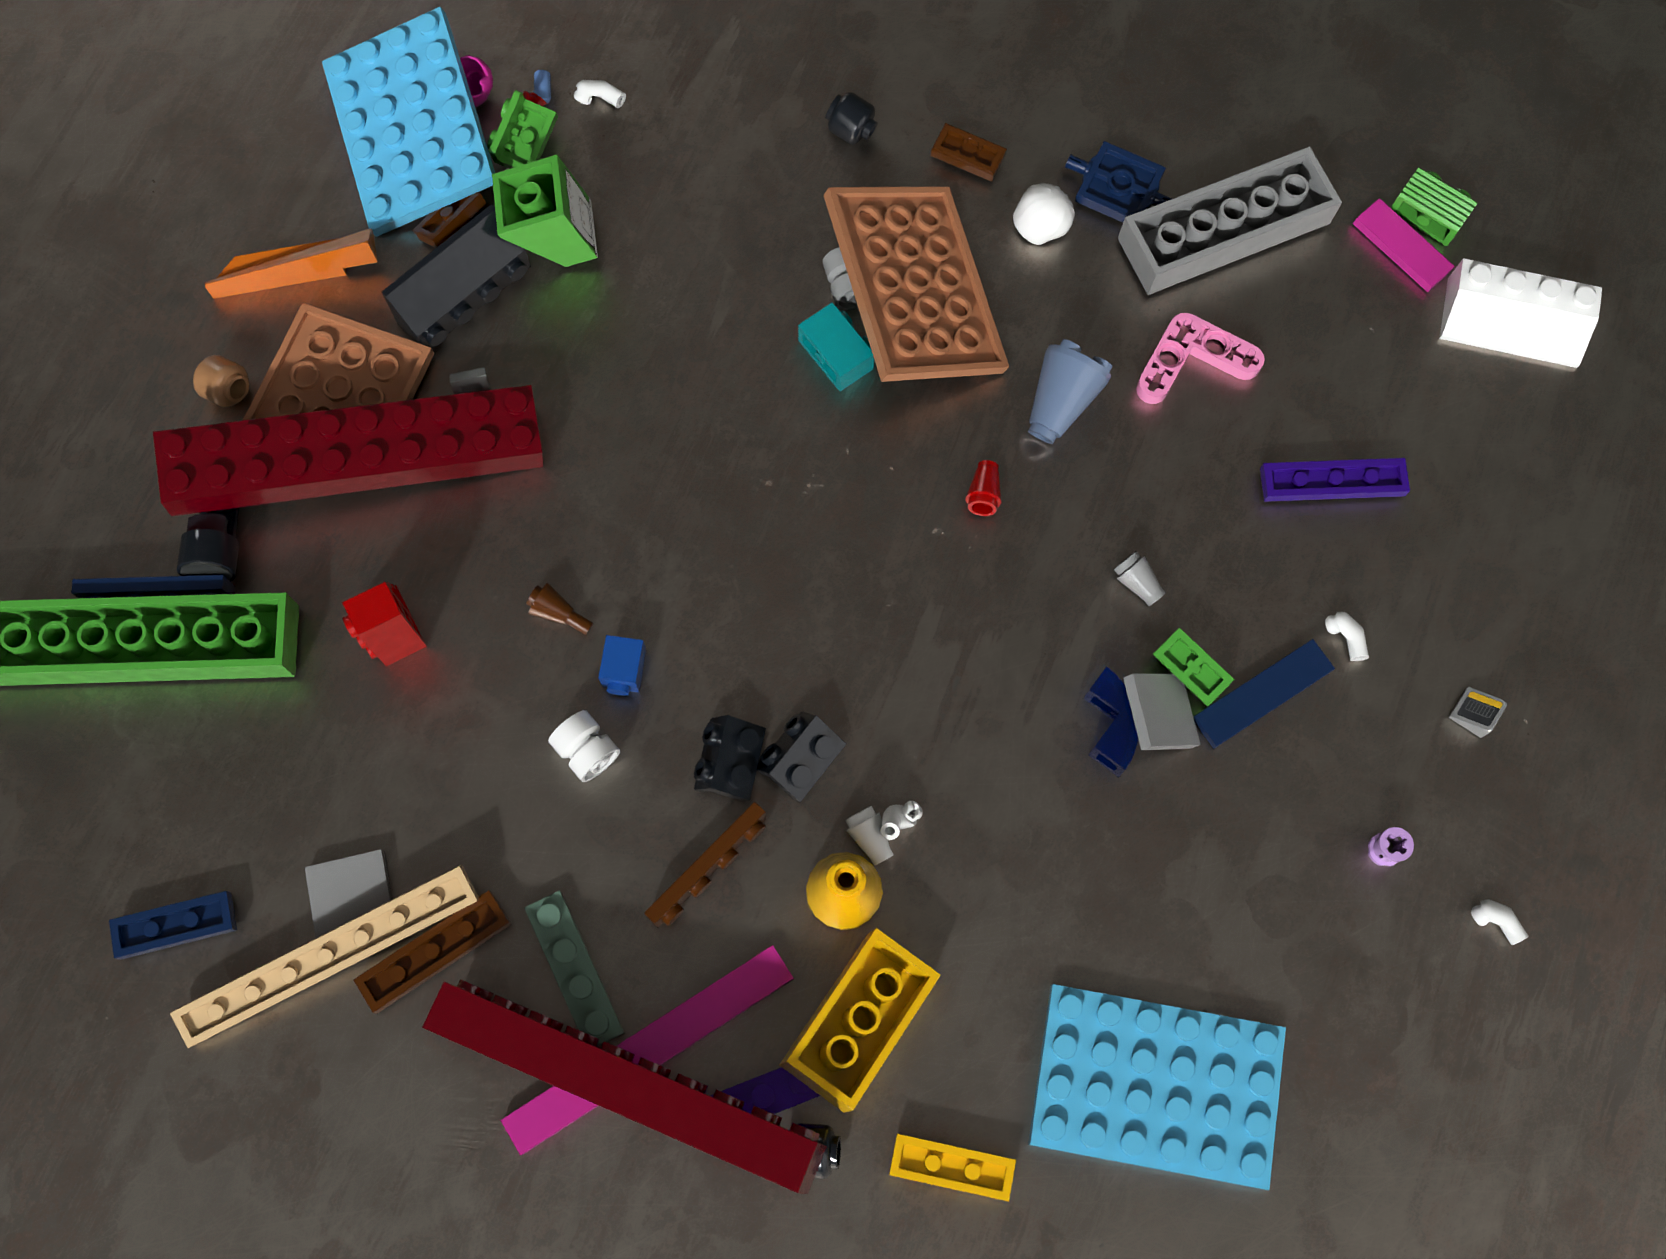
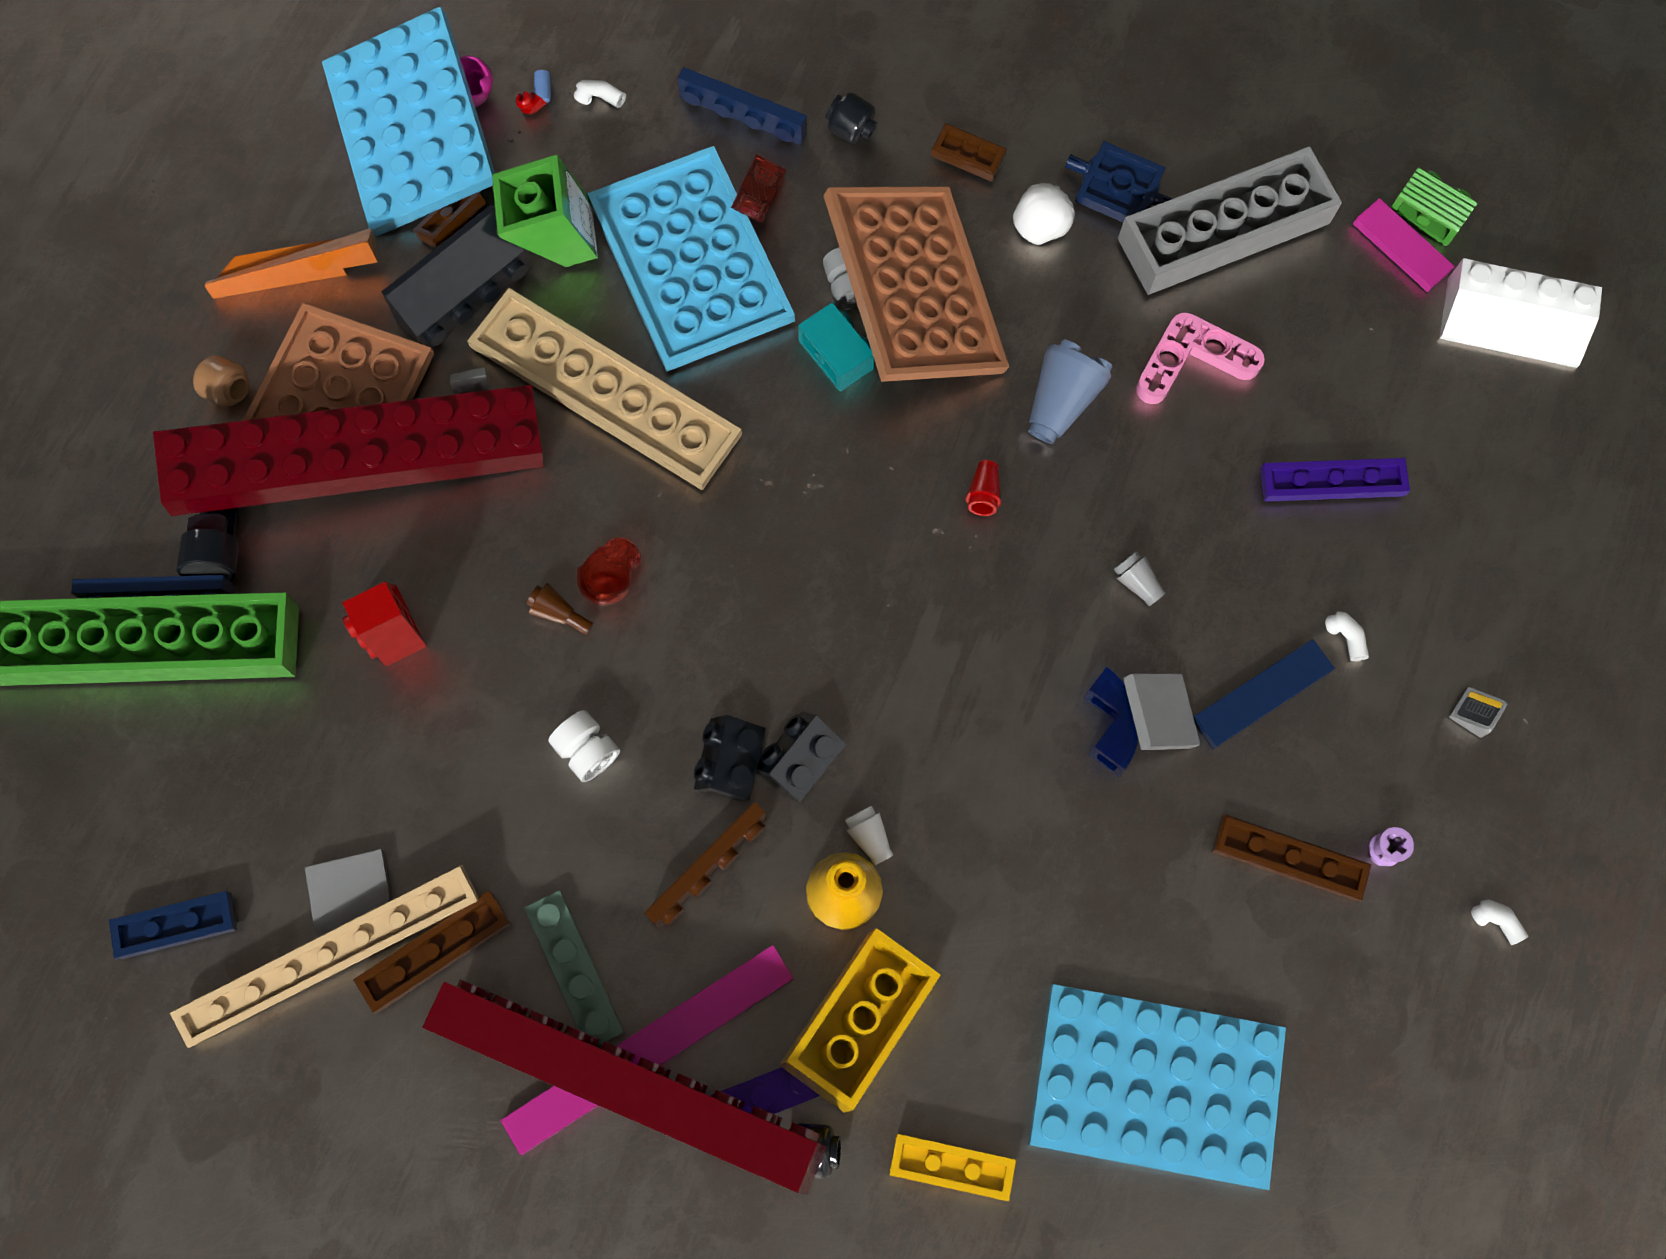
bright green bracket [487,90,558,169] -> none
blue brick [598,635,647,696] -> none
white arm [880,800,923,840] -> none
bright green hinge [1153,628,1235,707] -> none
none -> tan plate [467,288,742,490]
none -> clear red hair [577,537,641,606]
none -> medium azure plate [587,146,795,372]
none -> dark blue plate [678,67,807,145]
none -> clear red tile [731,154,787,223]
none -> reddish brown tile [1212,814,1372,902]

